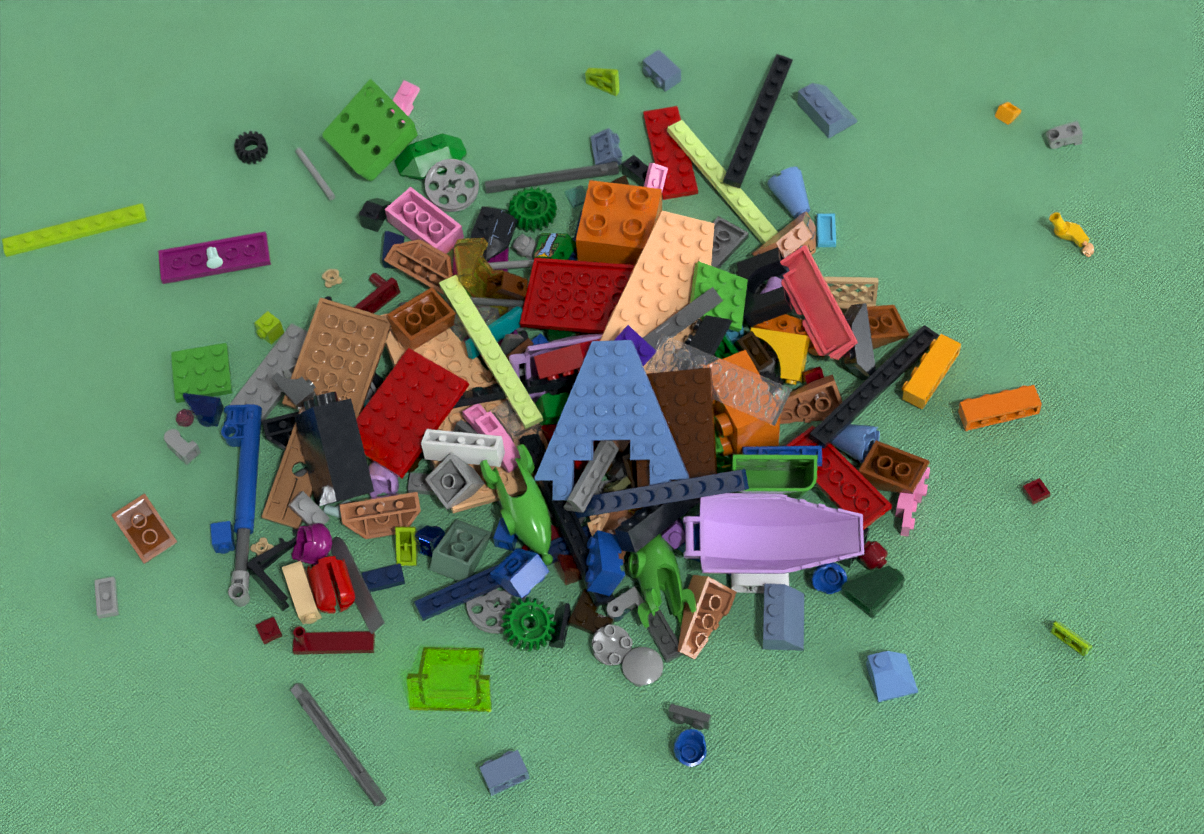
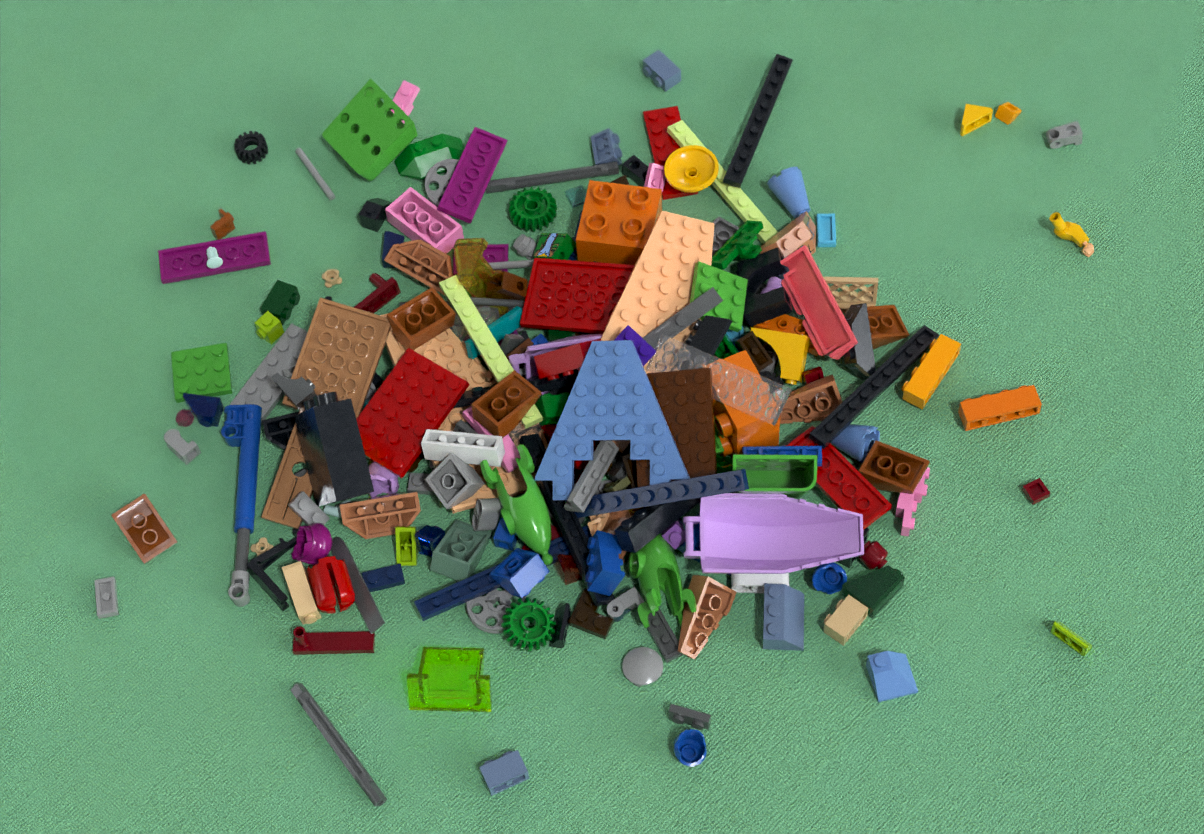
lime plate [2,203,147,257] -> none
blue brick [211,521,235,554] -> none
dark red plate [255,617,282,645] -> none
black wedge [468,206,518,263] -> none
lime wing [585,68,620,96] -> none
light grey dish [592,624,632,666] -> none
sand blue slope [797,83,857,139] -> none
none -> dark orange bracket [210,209,235,240]
none -> dark green brick [260,280,300,325]
none -> magenta plate [437,127,508,224]
none -> dark orange slope [471,370,542,438]
none -> light grey beam [472,498,501,531]
none -> yellow dish [664,145,719,192]
none -> green plate [711,220,764,270]
none -> tan brick [823,595,868,646]
none -> yellow slope [960,104,993,136]

